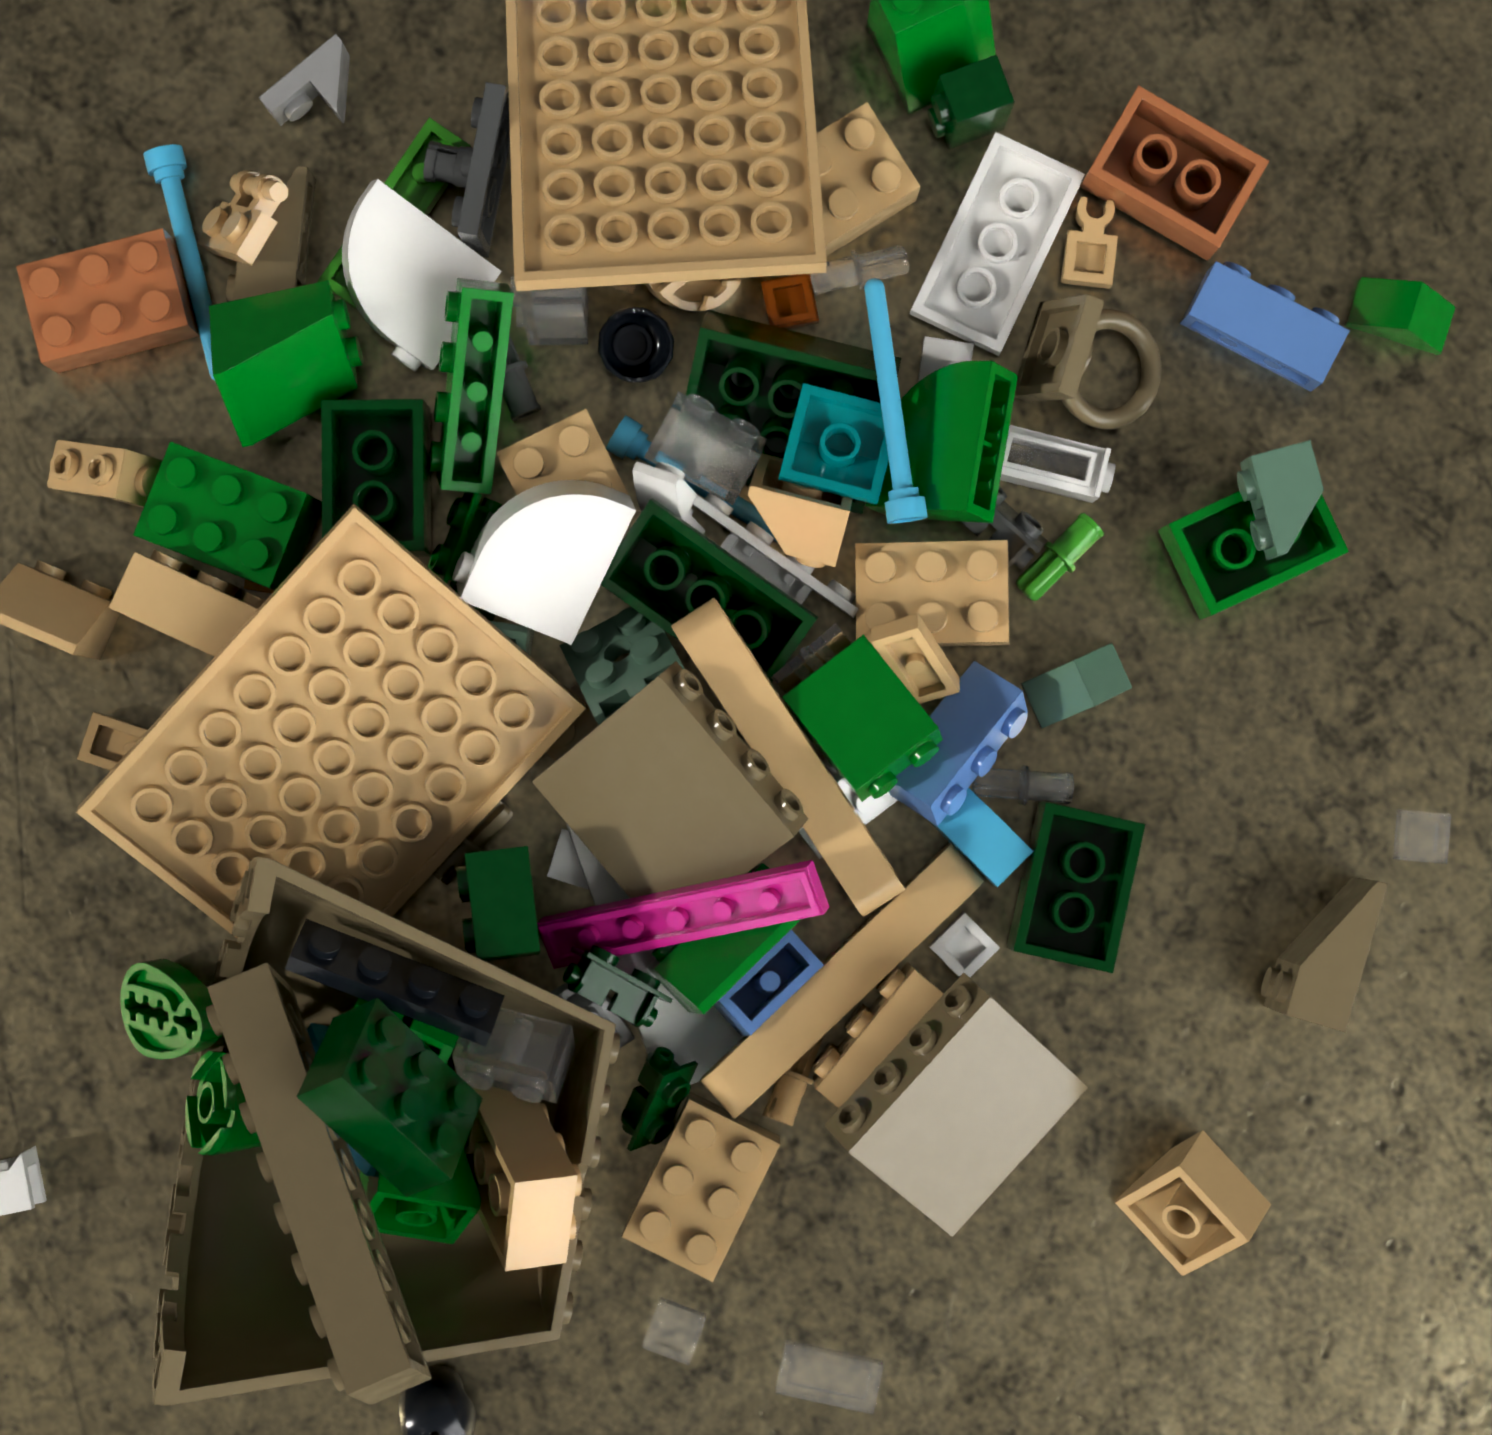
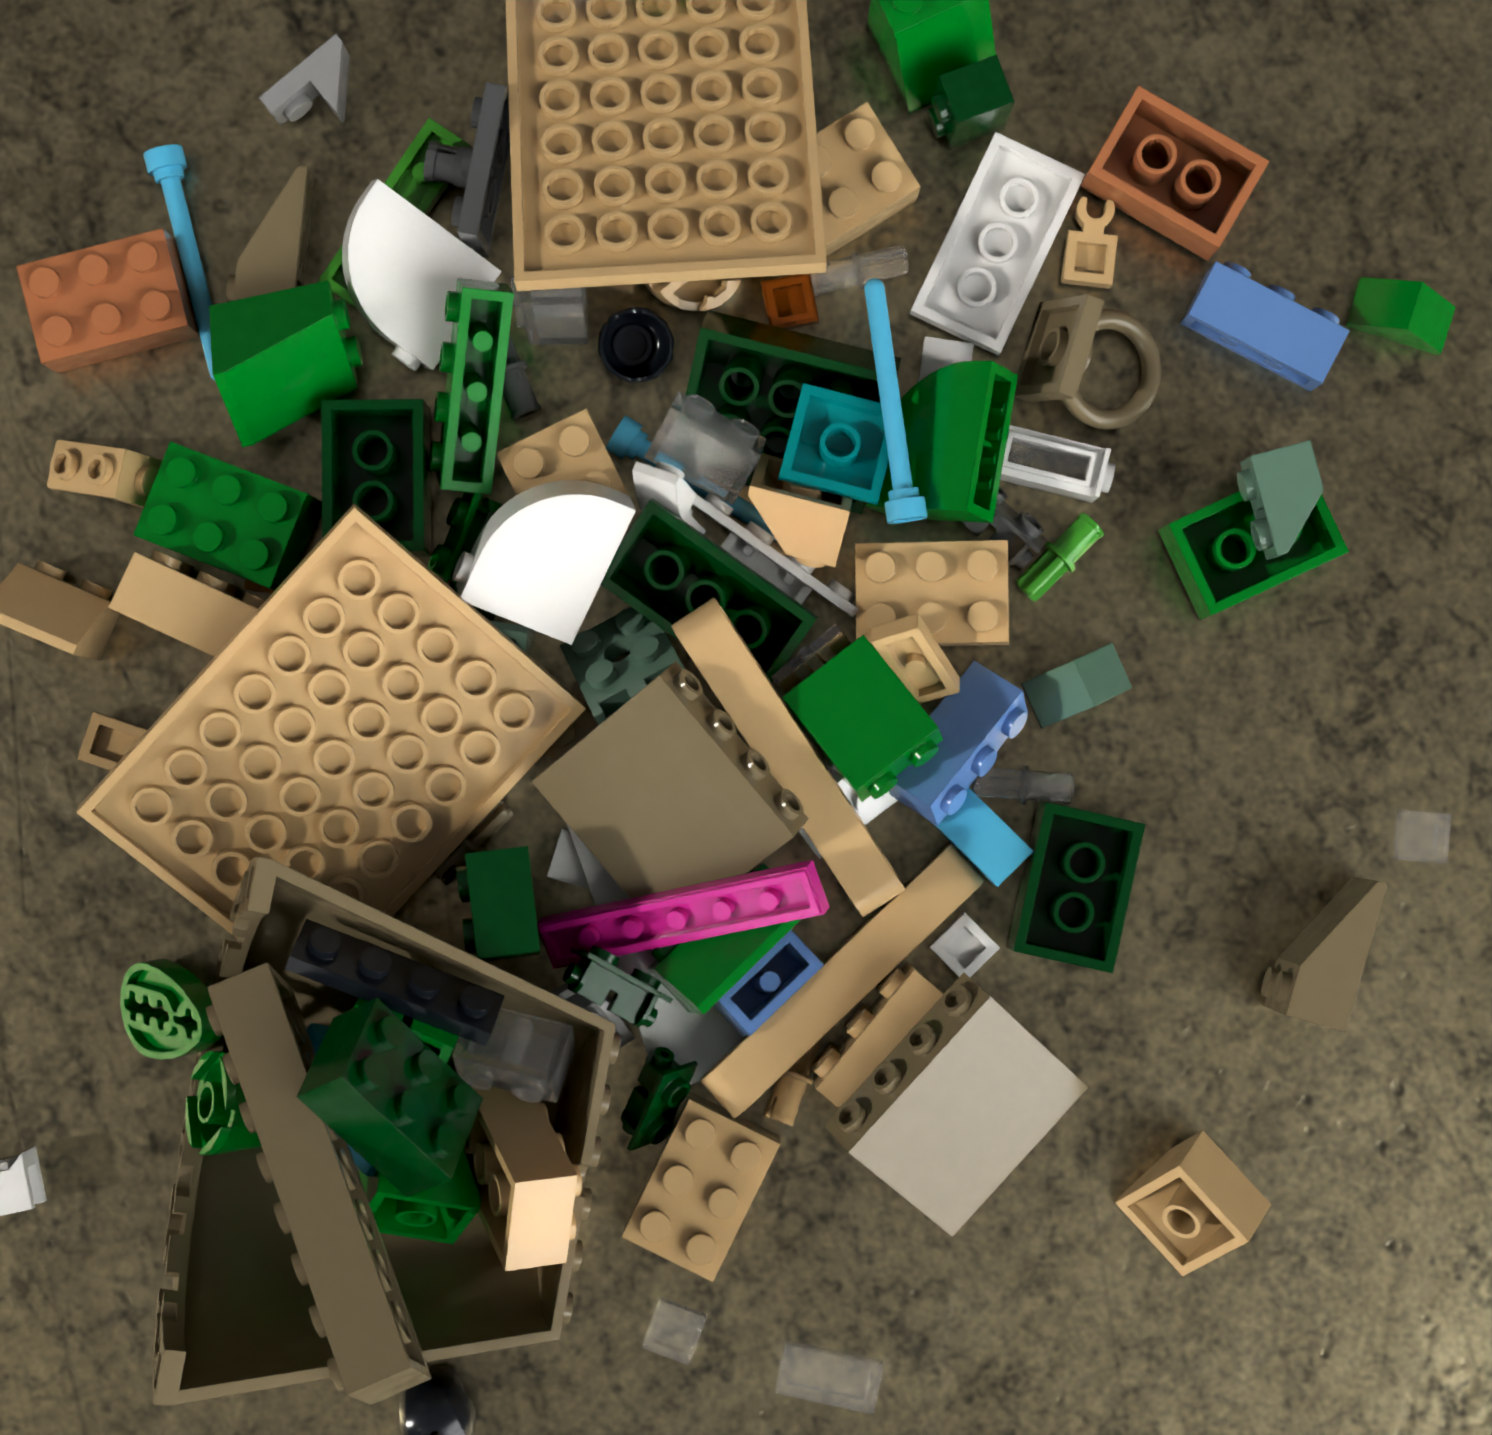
tan plate [197,170,288,265] -> none

